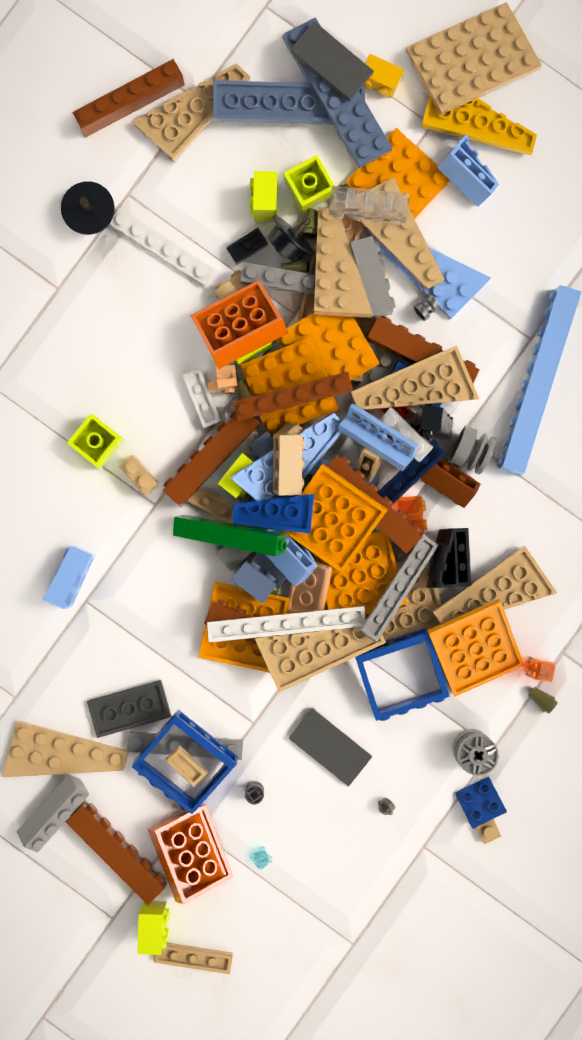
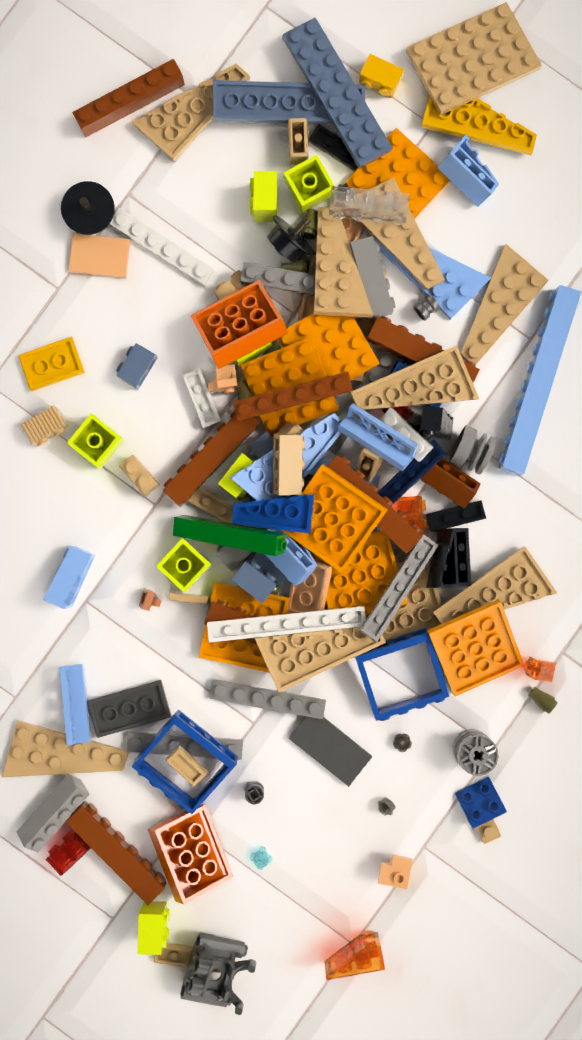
black plate [226,227,268,265] -> none
dark grey tile [290,21,374,102] -> none
none -> yellow tile [18,336,85,392]
none -> tan brick [21,405,68,447]
none -> clear red brick [46,830,91,876]
none -> light blue fence [59,664,91,746]
none -> light nougat tile [69,233,131,278]
none -> sand blue brick [116,343,158,390]
none -> nougat tile [139,588,162,611]
none -> neon yellow brick [156,538,212,593]
none -> tan tile [169,592,209,604]
none -> dark grey piece [180,932,257,1015]
none -> light grey plate [209,679,326,719]
none -> tan brick [288,118,309,165]
none -> black tile [308,124,358,171]
none -> clear orange slope [324,930,385,980]
none -> light nougat brick [378,854,413,889]
none -> clear smoke plate [393,733,412,752]
none -> black tile [426,500,487,533]
none -> tan wing [460,244,549,365]

